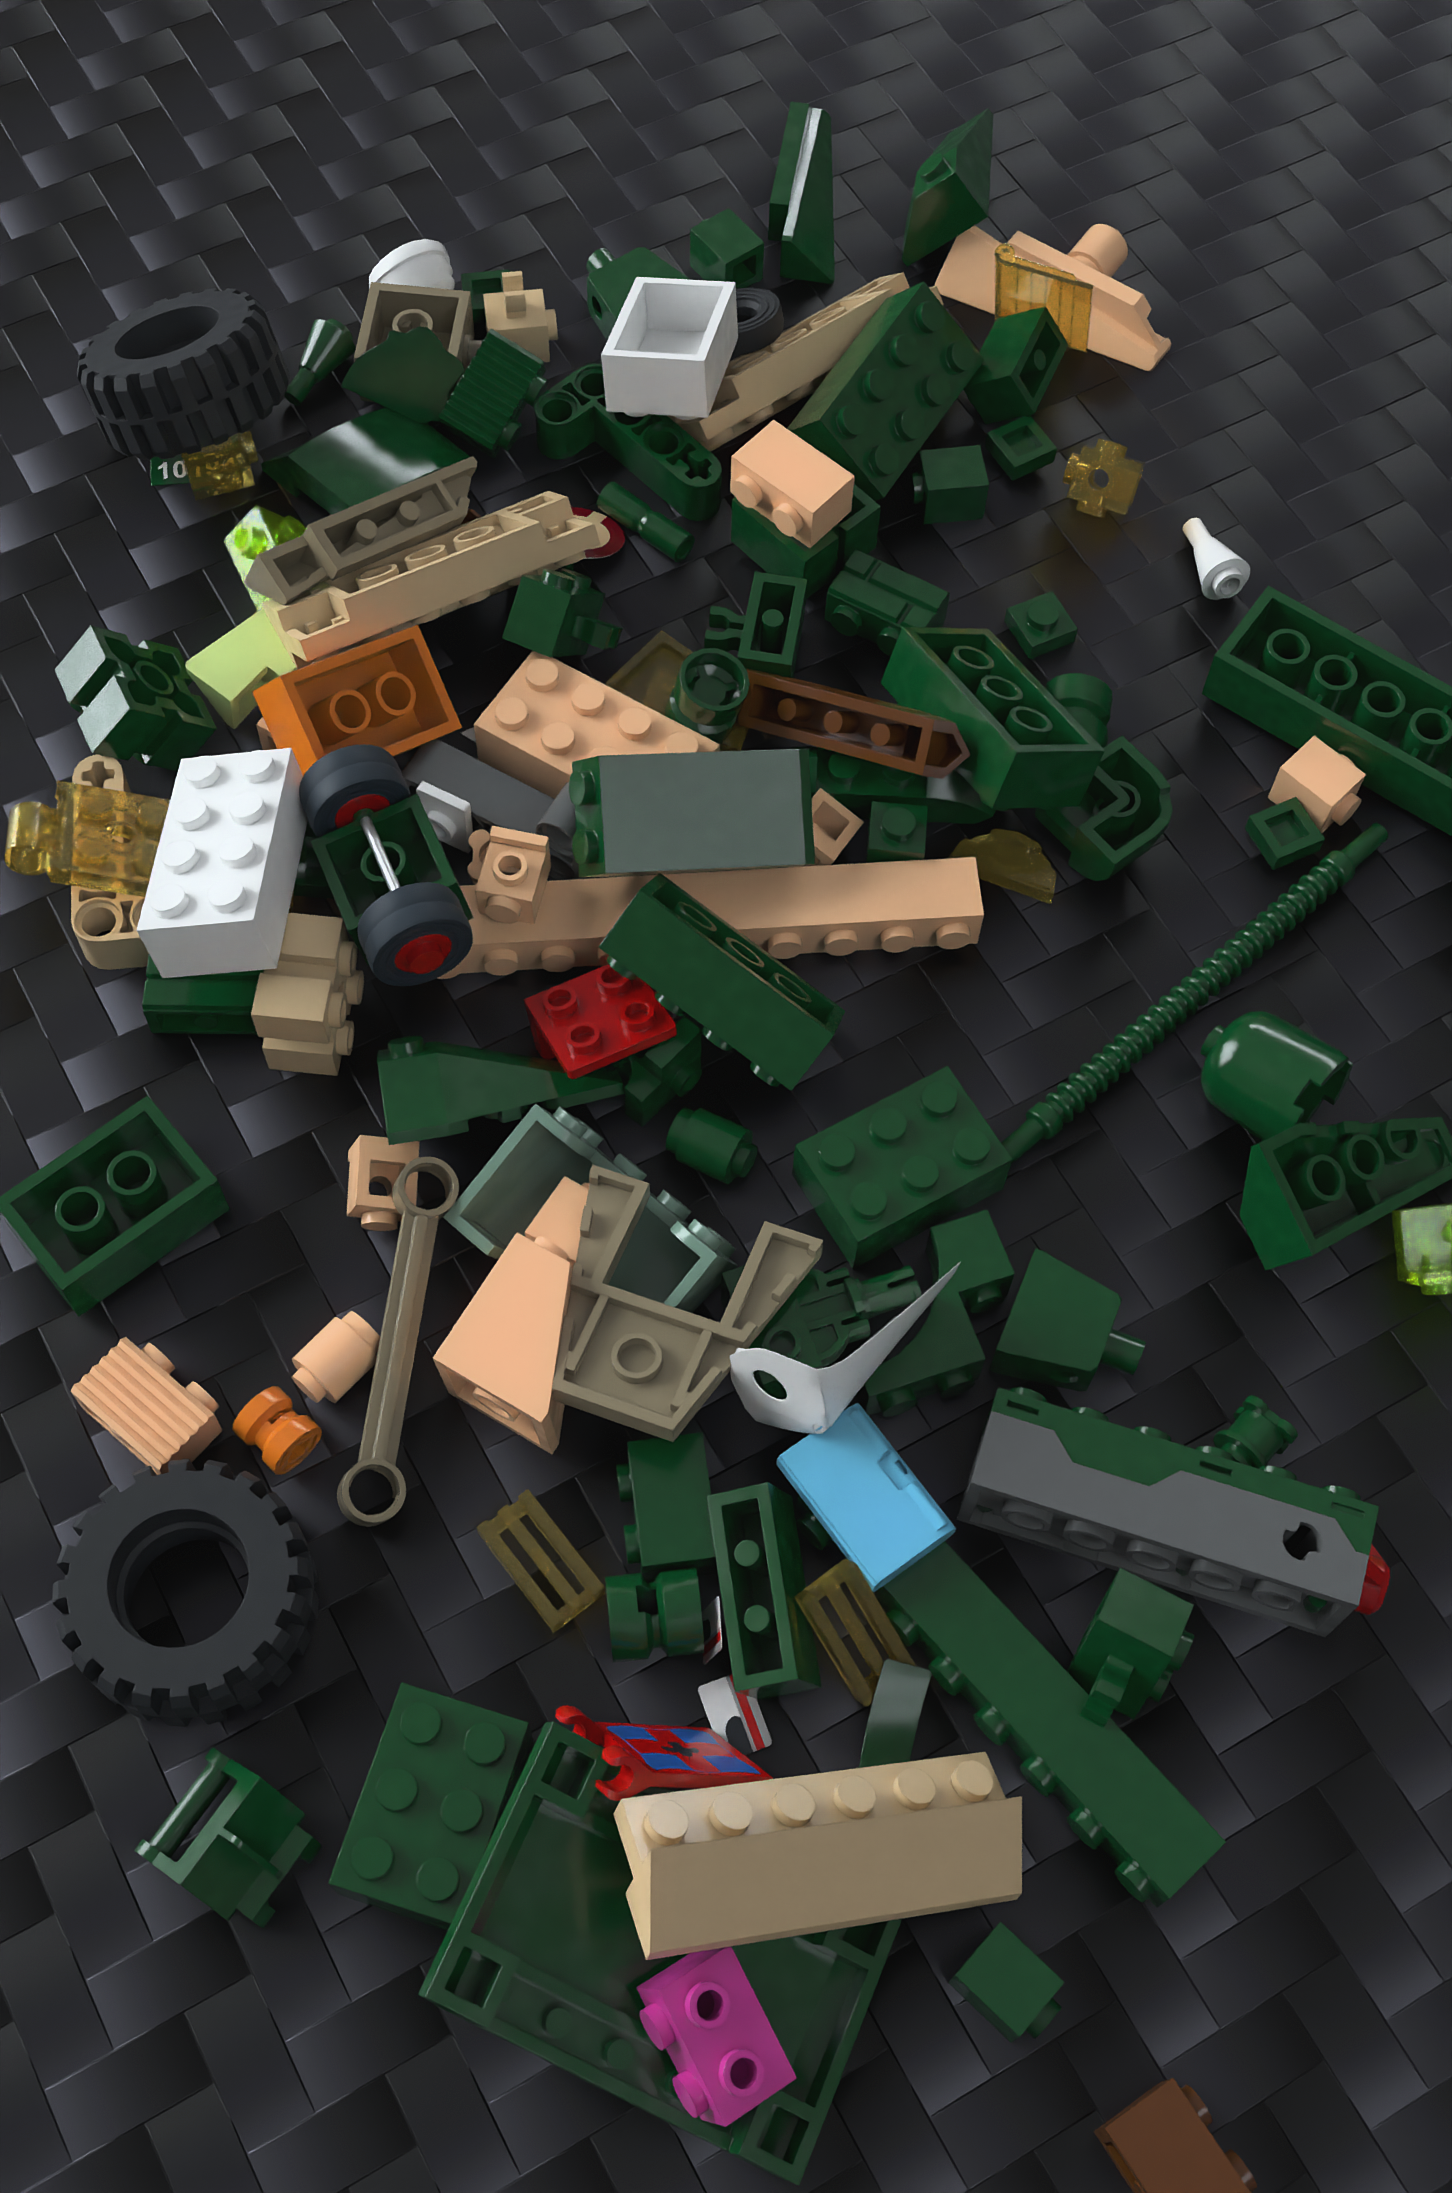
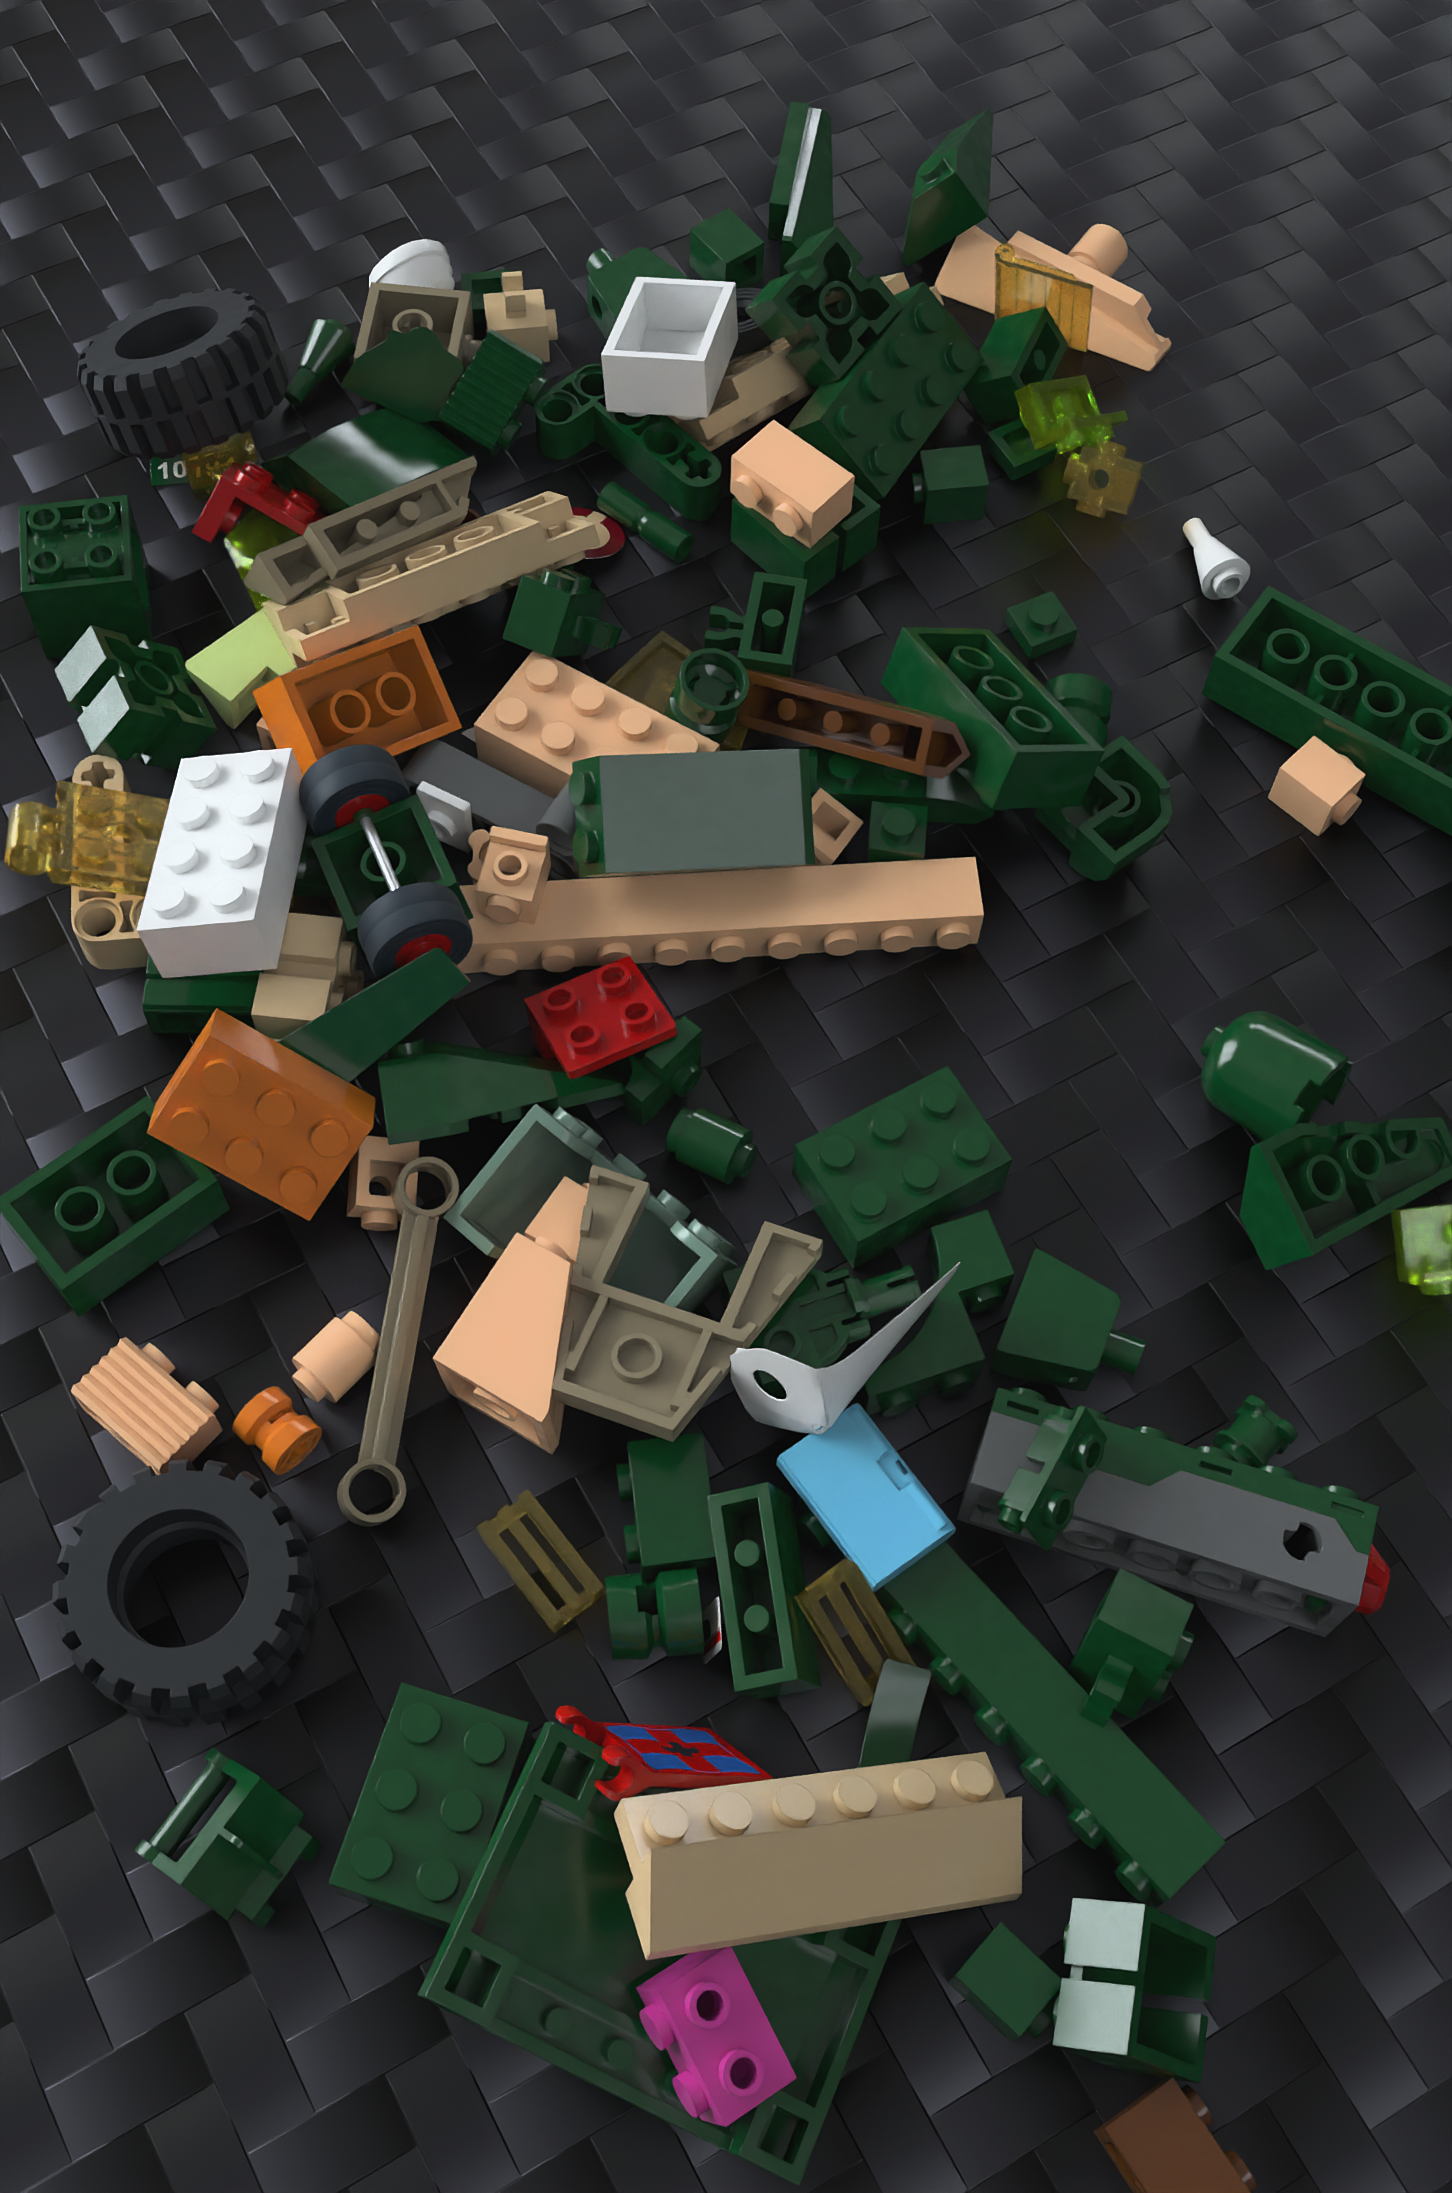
dark green brick [598,873,845,1091] -> none
sticker [698,1674,772,1755] -> none
dark green brick [824,549,950,657] -> none
clear yellow tile [949,828,1056,904] -> none
dark green hose [1001,823,1389,1164] -> none
dark green plate [1245,797,1325,870] -> none
none -> dark green brick [18,495,153,659]
none -> orange brick [147,1008,376,1221]
none -> red bracket [192,461,326,543]
none -> dark green wedge [277,948,471,1083]
none -> dark green brick [745,226,903,387]
none -> dark green hinge [997,1405,1108,1551]
none -> clear neon green bracket [1014,375,1128,454]
none -> dark green piece [1053,1898,1217,2083]

